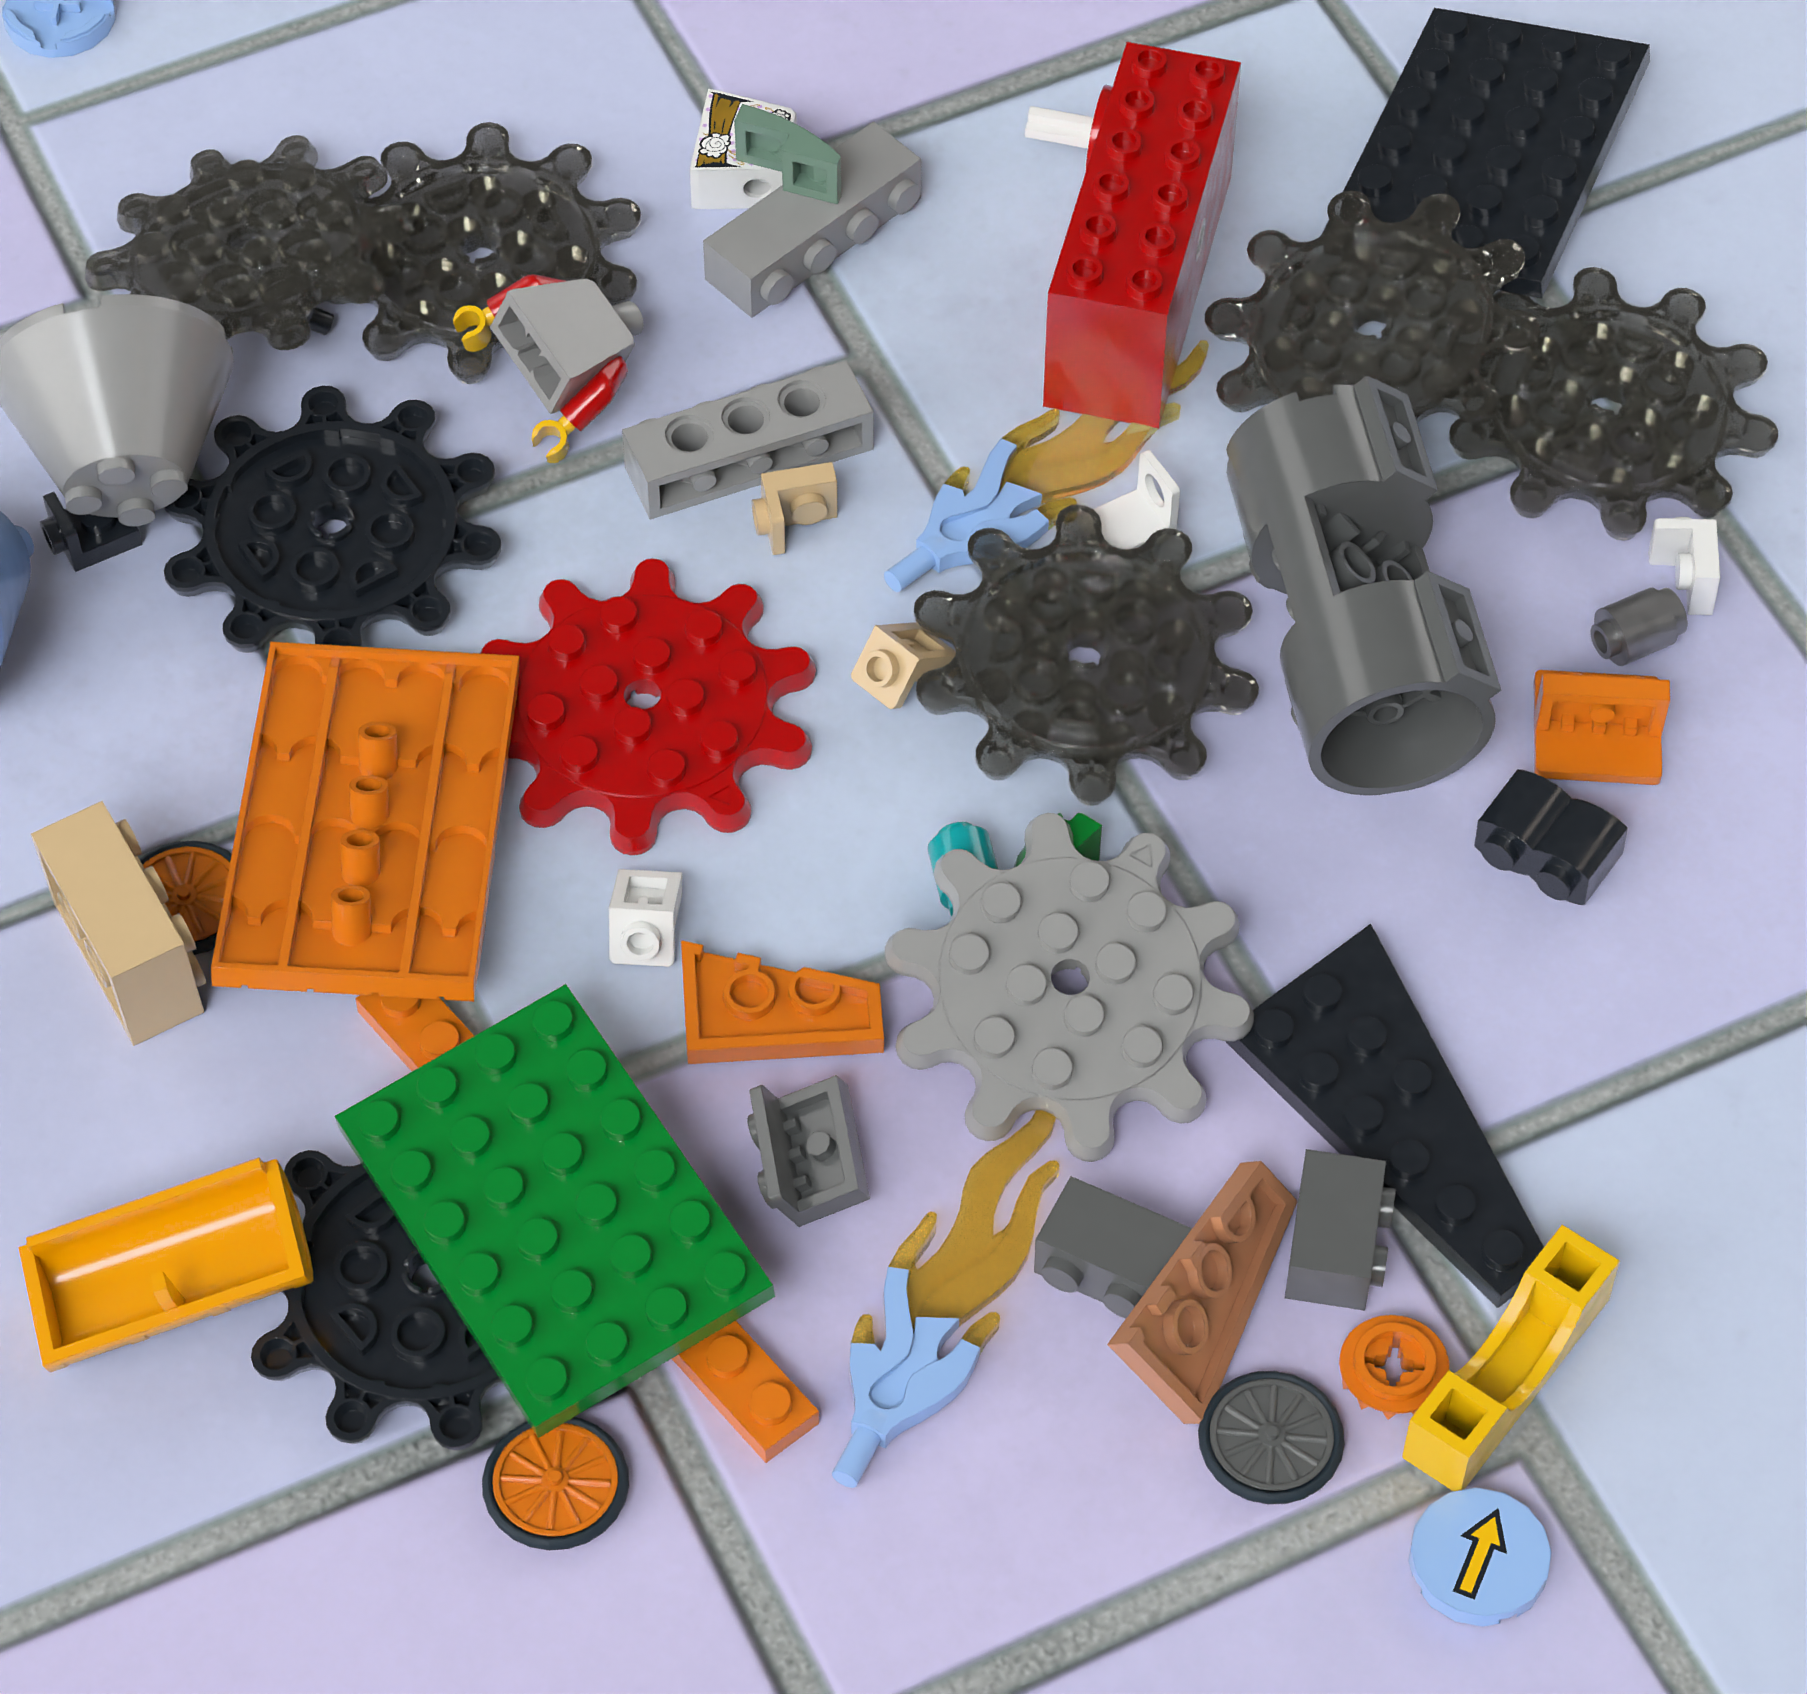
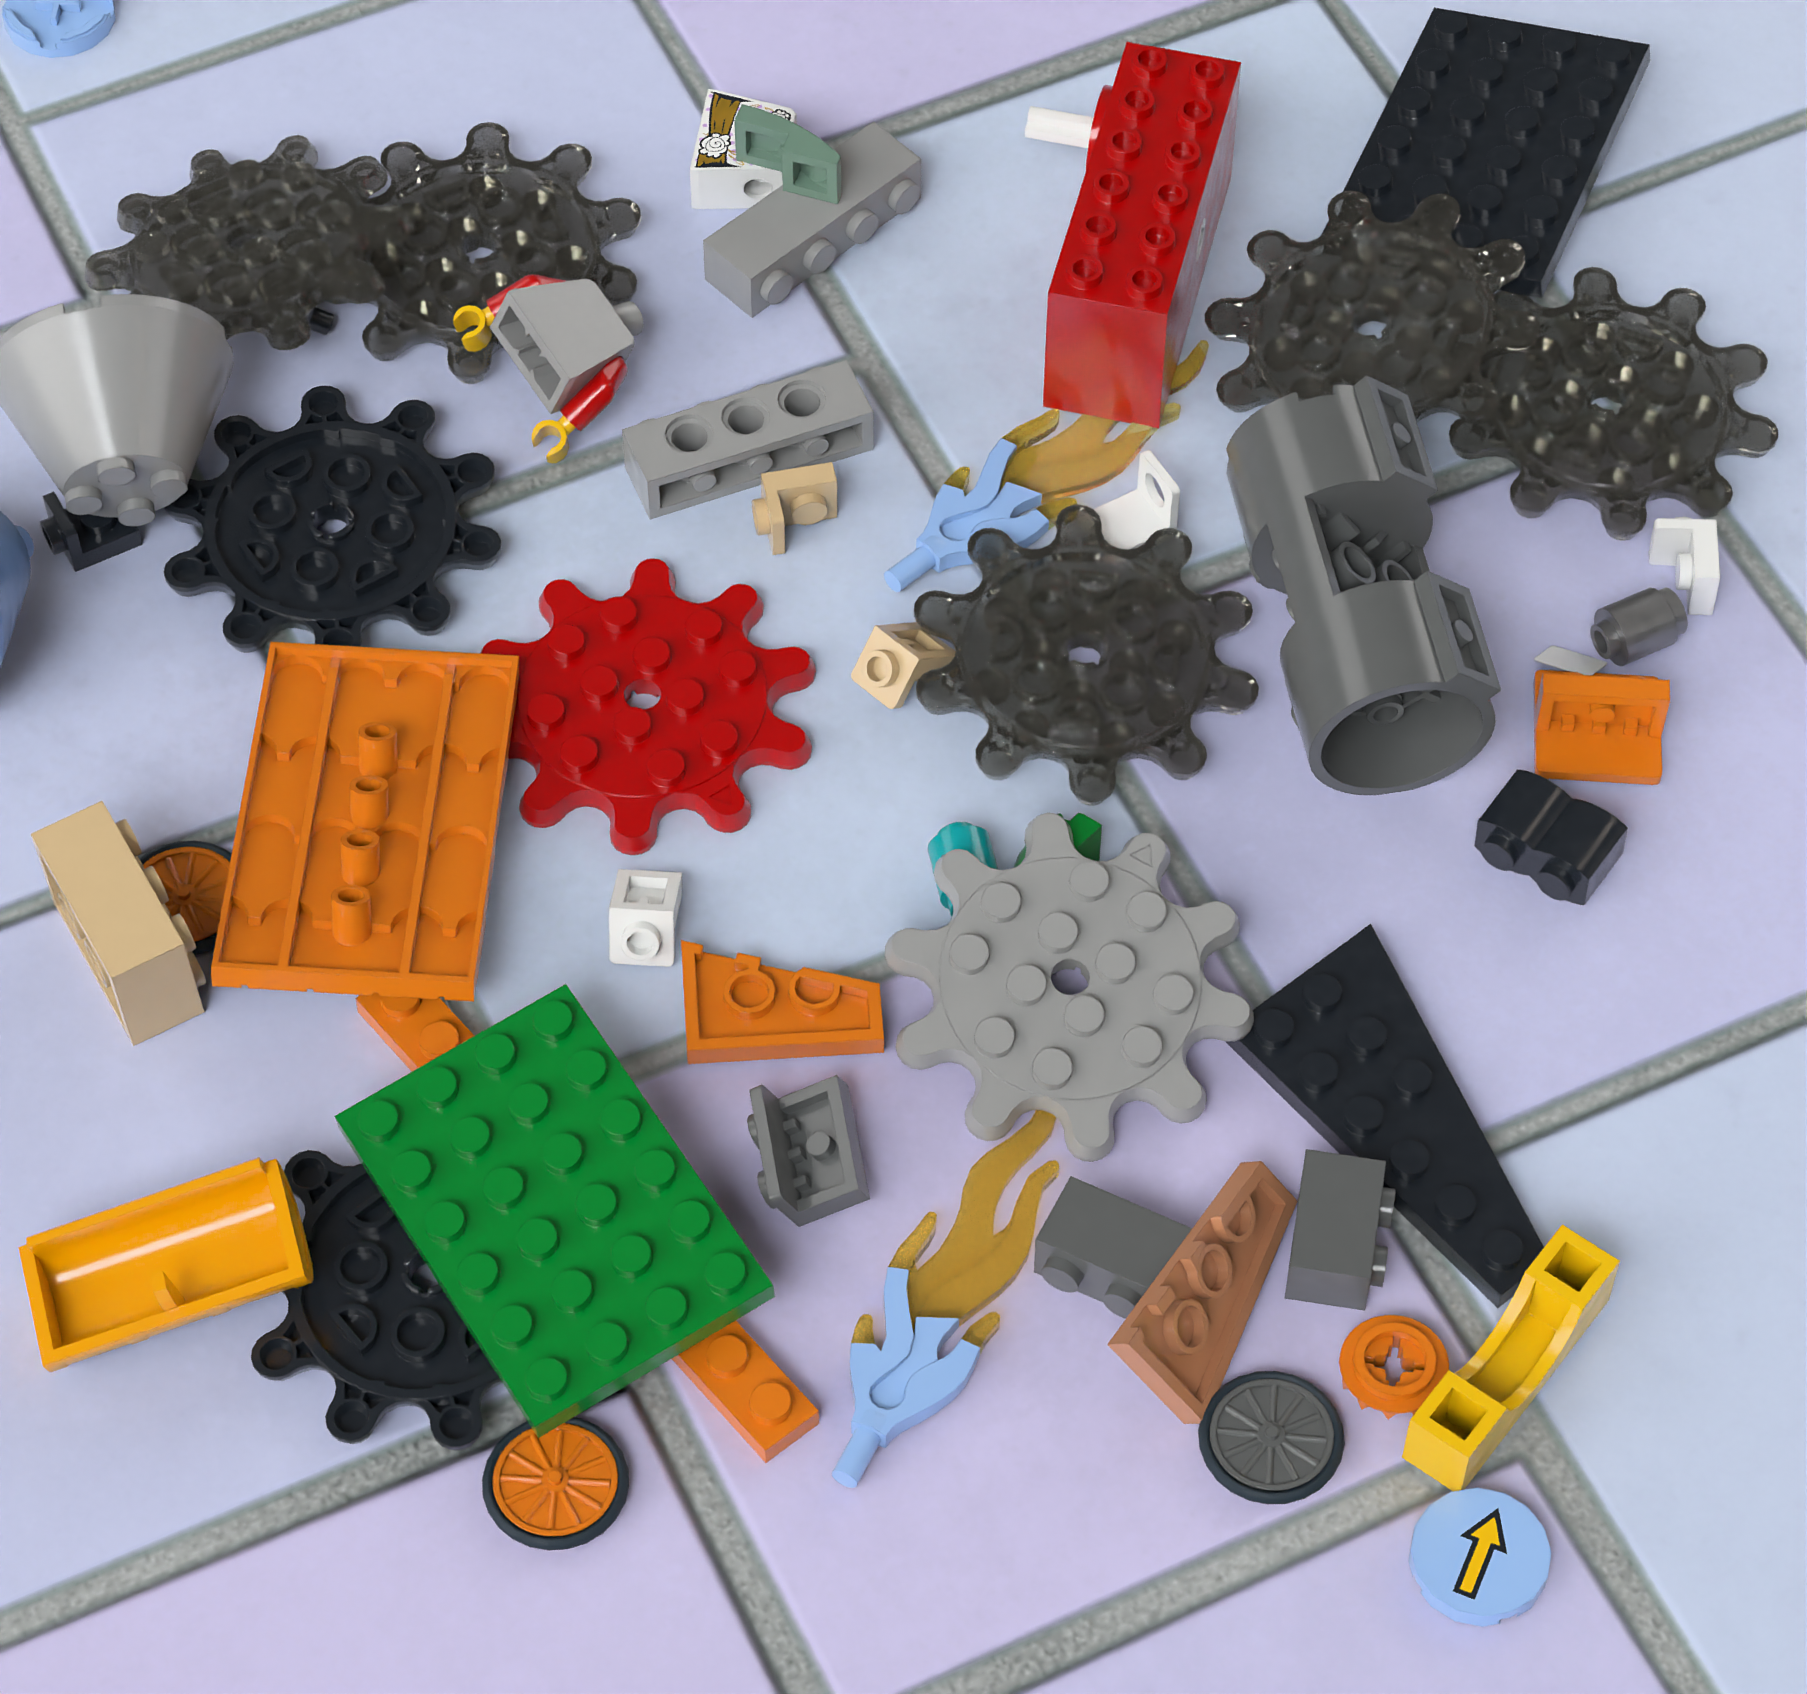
none -> white sticker [1534,646,1607,676]

